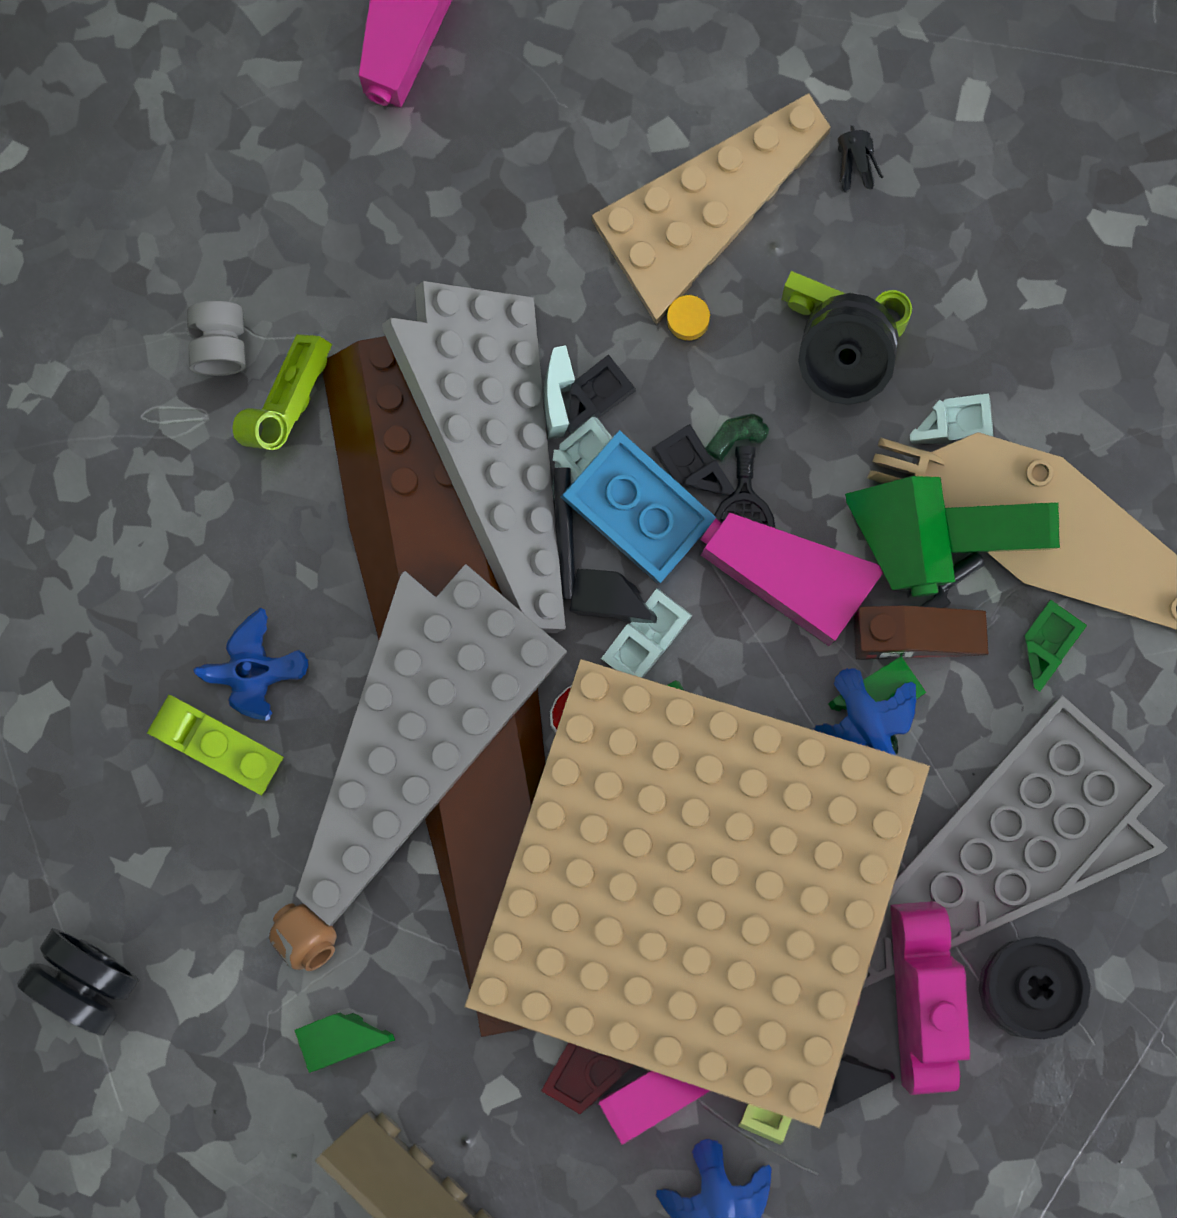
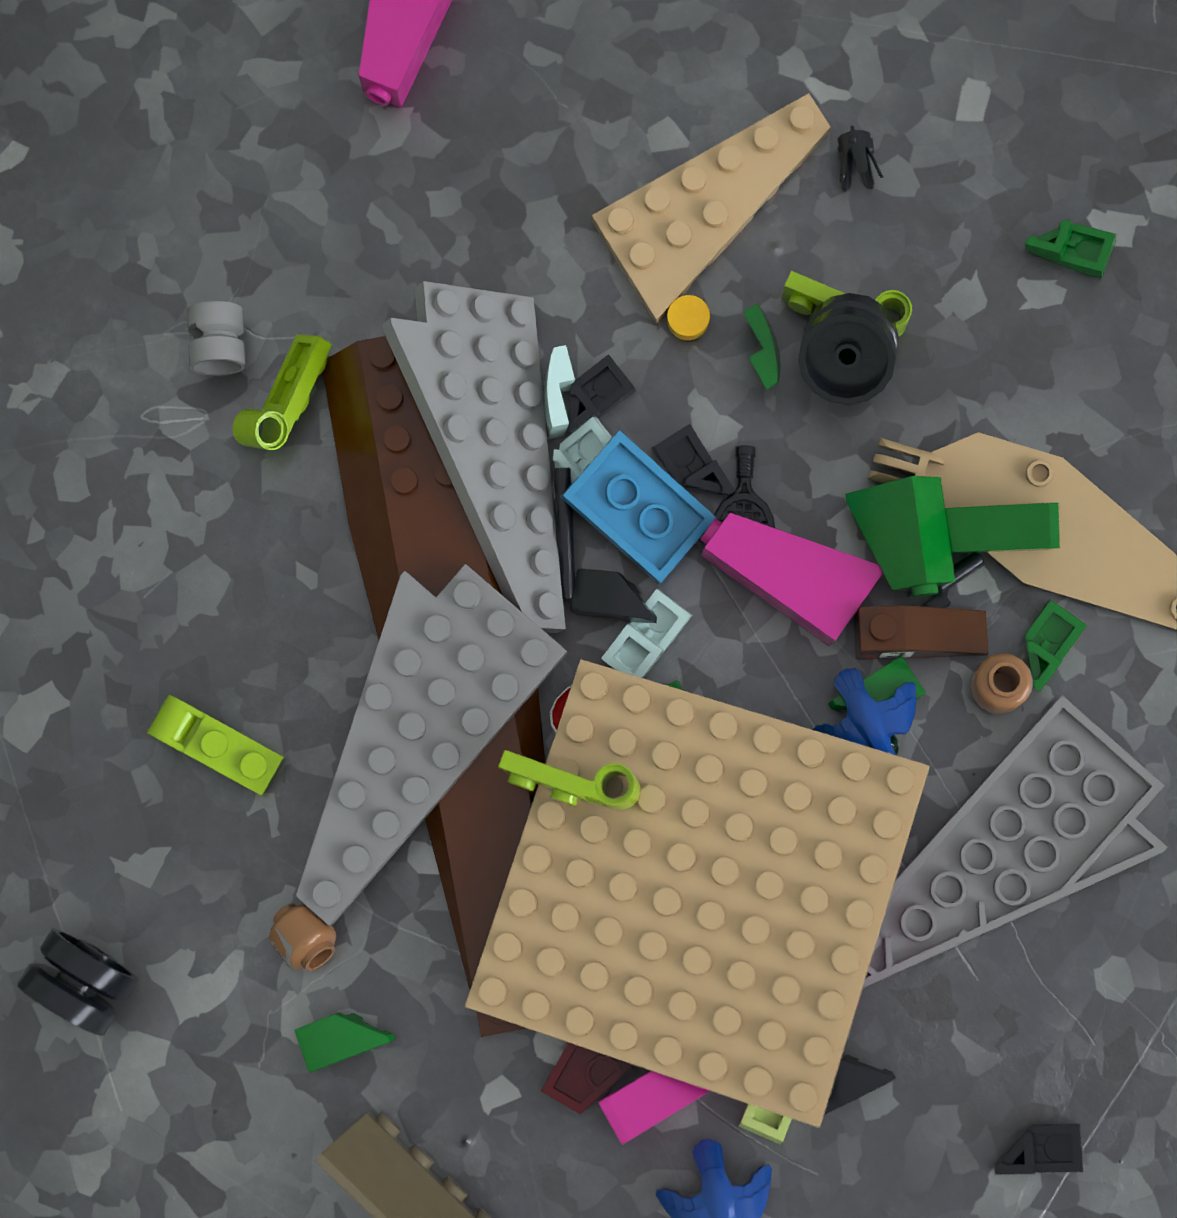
blue animal [194,608,308,721] -> none
clear green arm [705,413,769,461] -> none
dark pink brick [890,901,970,1095] -> none
light aqua slope [910,394,994,444] -> none
black wheel [978,936,1091,1040] -> none
none -> lime plate [498,750,640,810]
none -> green slope [743,303,781,390]
none -> medium nougat head [970,653,1033,714]
none -> black slope [995,1123,1084,1175]
none -> green slope [1025,218,1116,279]

